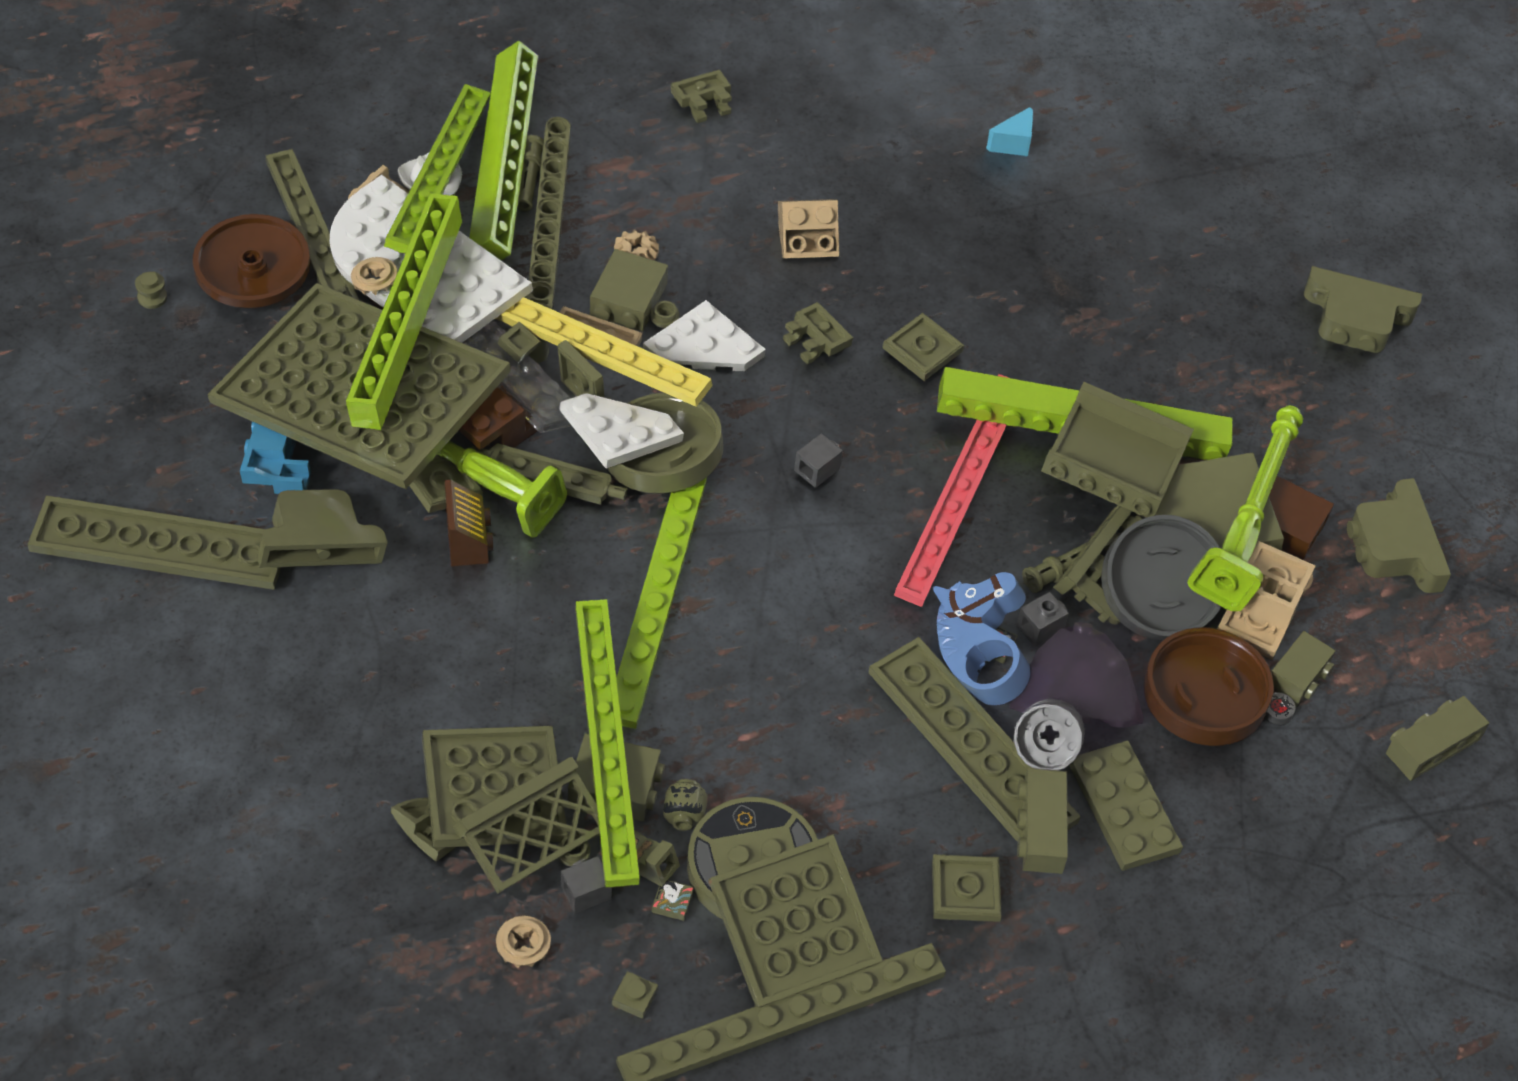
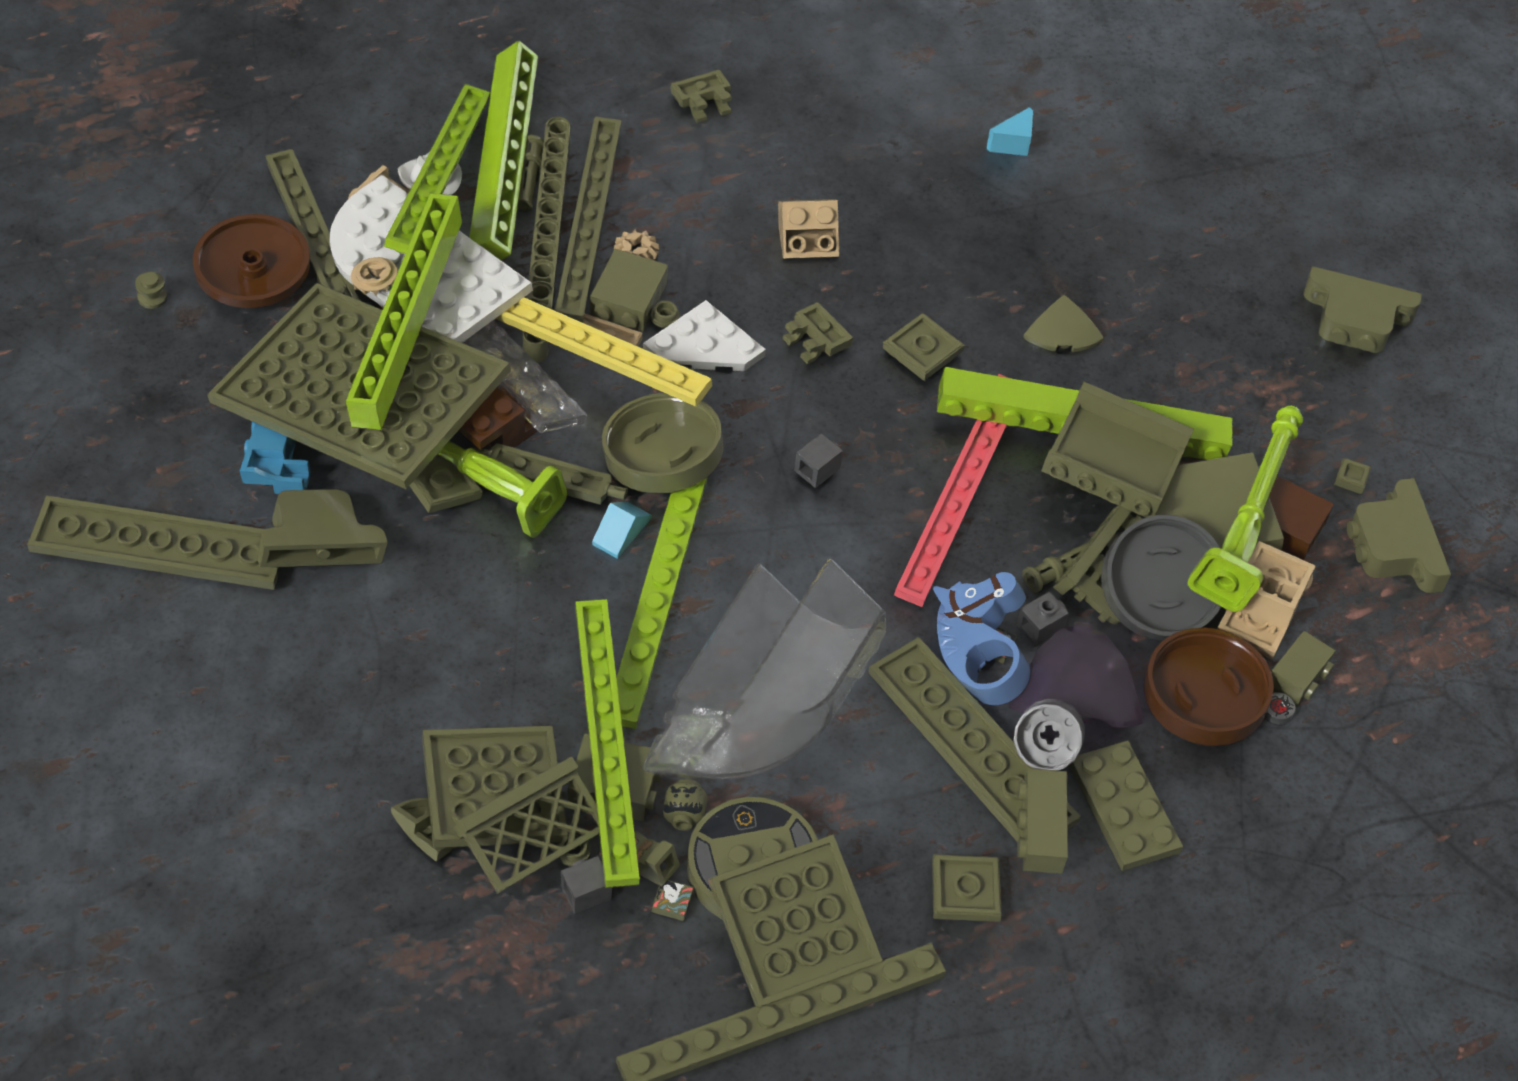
reddish brown slope [445,480,494,566] -> none
tan gear [496,916,551,968] -> none
olive plate [497,322,540,363] -> none
olive plate [558,340,605,398] -> none
white plate [560,393,684,469] -> none
olive plate [612,971,658,1019] -> none
olive brick [1386,696,1489,781] -> none
none -> olive plate [555,116,621,323]
none -> medium azure slope [592,501,652,559]
none -> clear windscreen [643,558,886,779]
none -> olive brick [1023,295,1104,352]
none -> olive tile [1334,457,1371,494]

